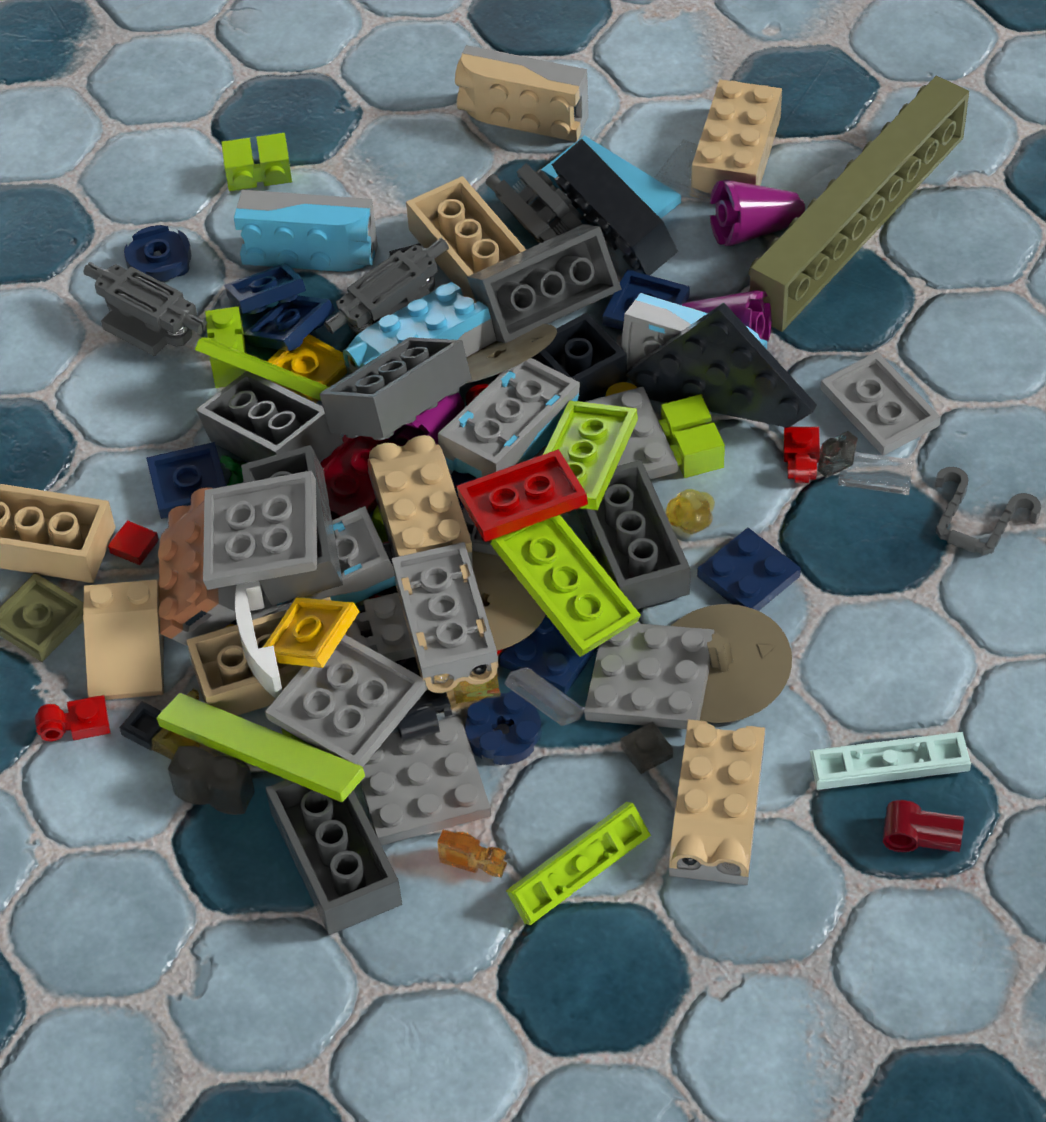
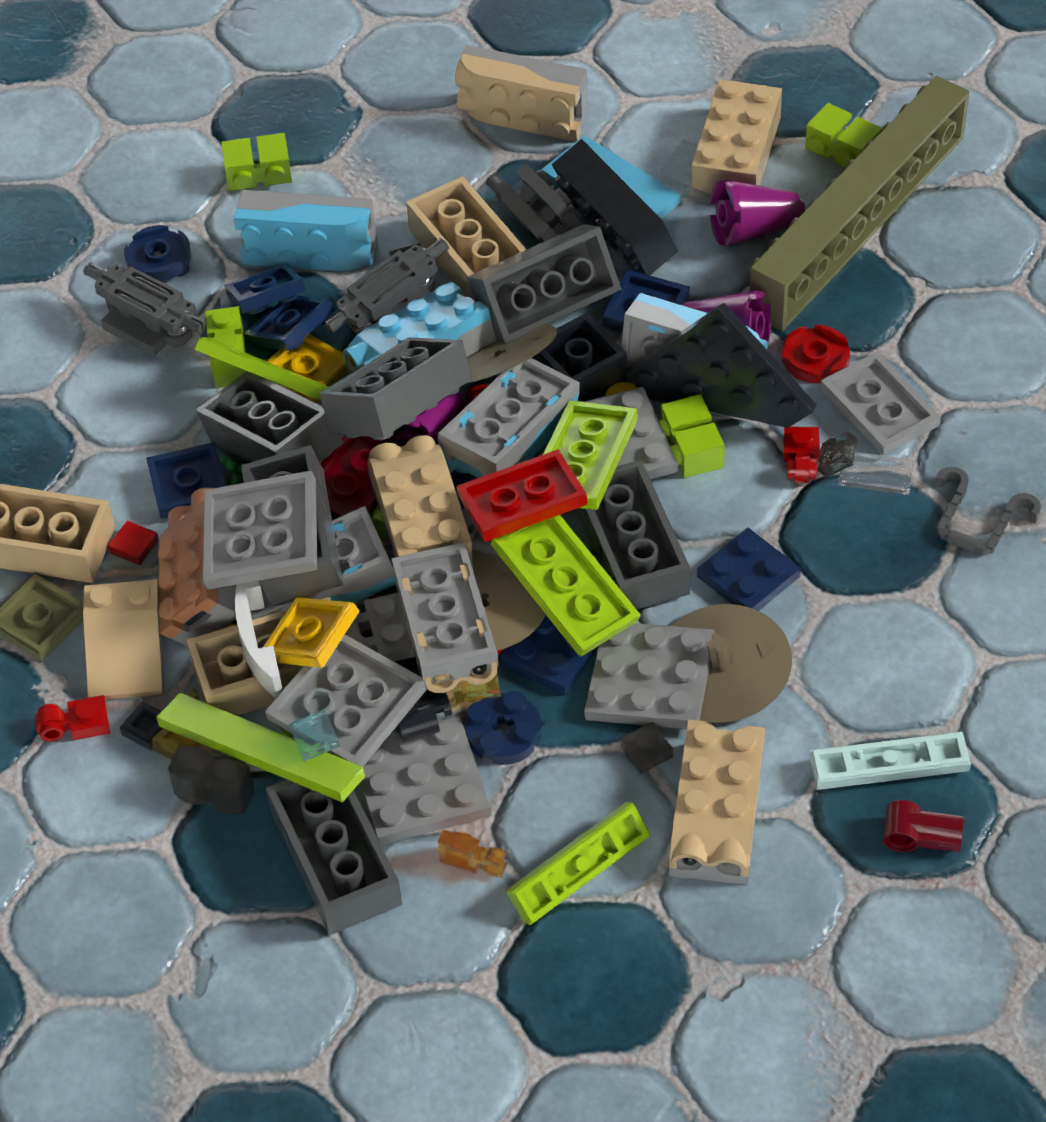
clear tile [504,667,585,726] -> none
clear yellow animal [666,489,715,534] -> none
none -> clear light blue tile [289,709,340,761]
none -> red tile [782,325,850,383]
none -> lime piece [805,103,882,167]

